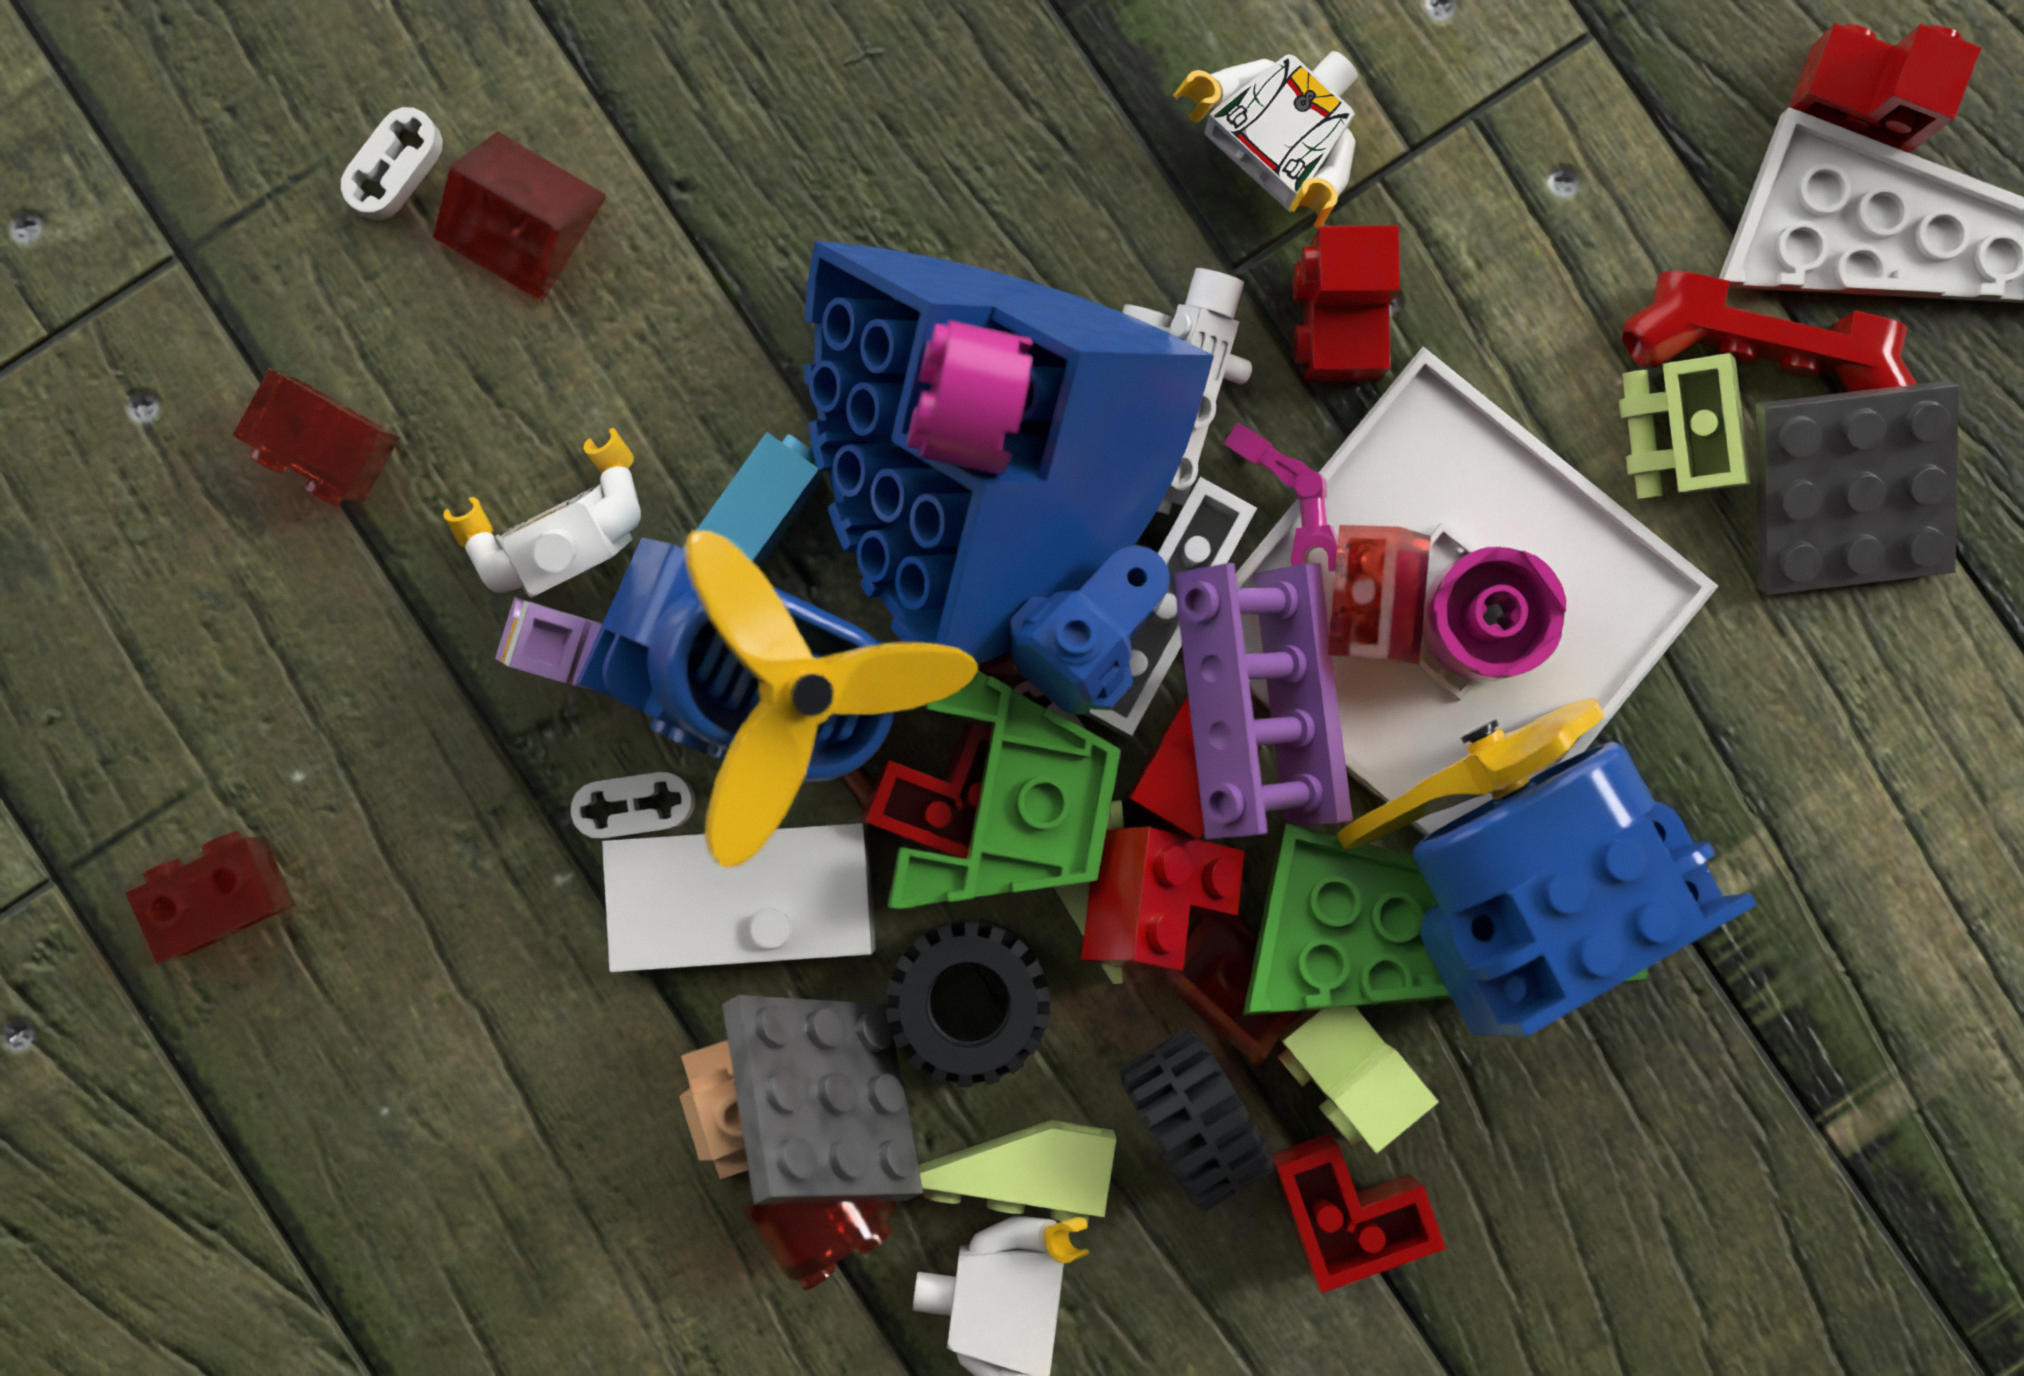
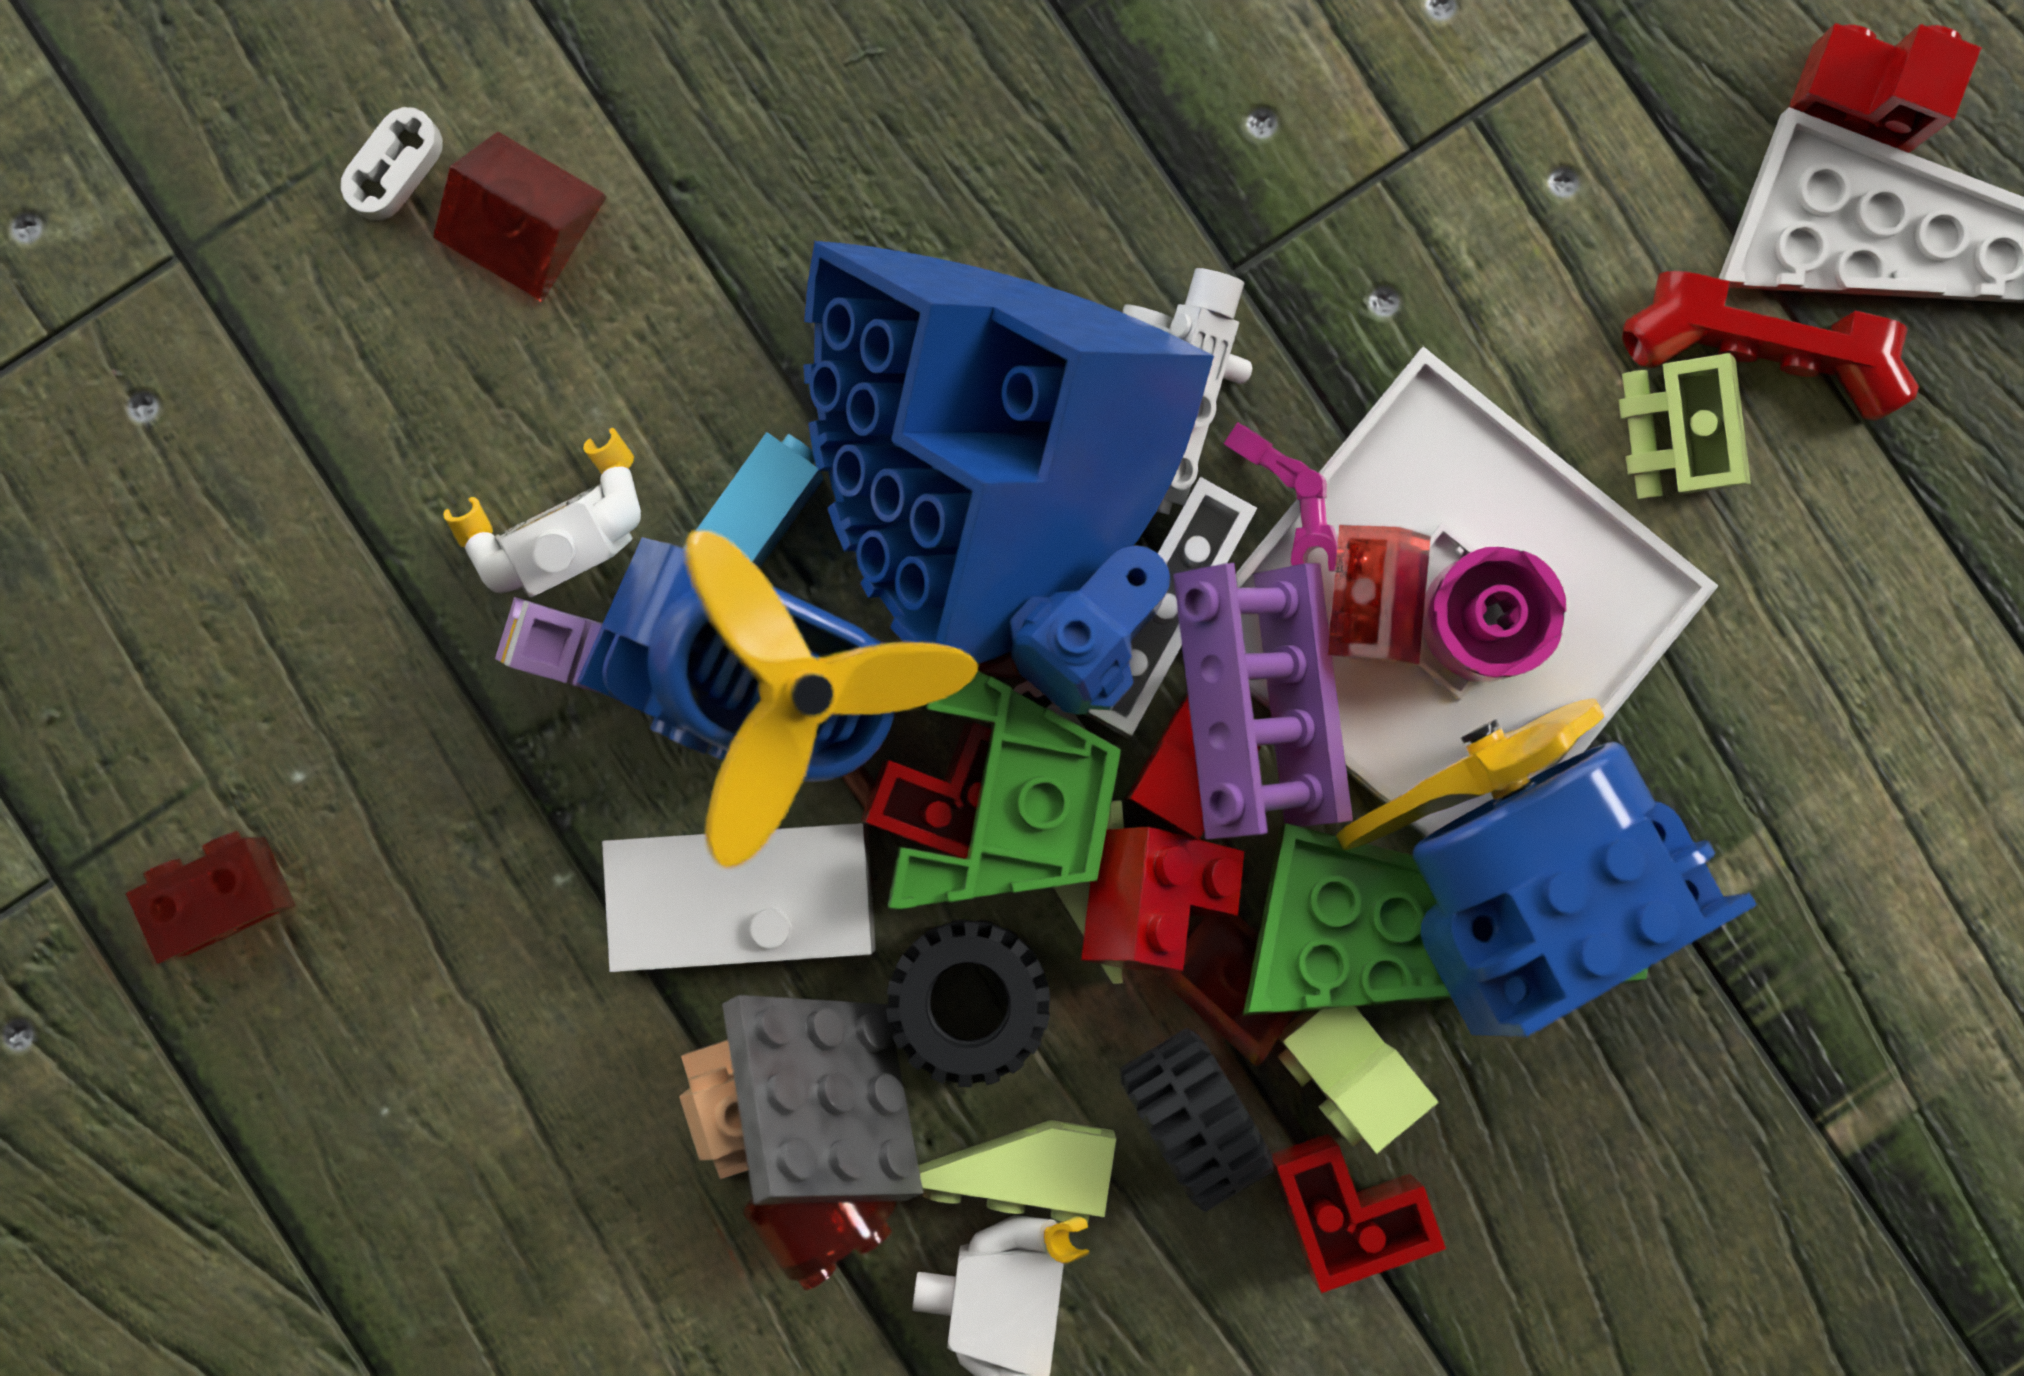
clear red brick [232,368,401,506] -> none
white beam [571,772,695,838] -> none
dark pink brick [906,320,1032,475] -> none
torso [1173,51,1358,228] -> none
red brick [1293,225,1400,382] -> none
flat silver plate [1756,381,1959,595] -> none

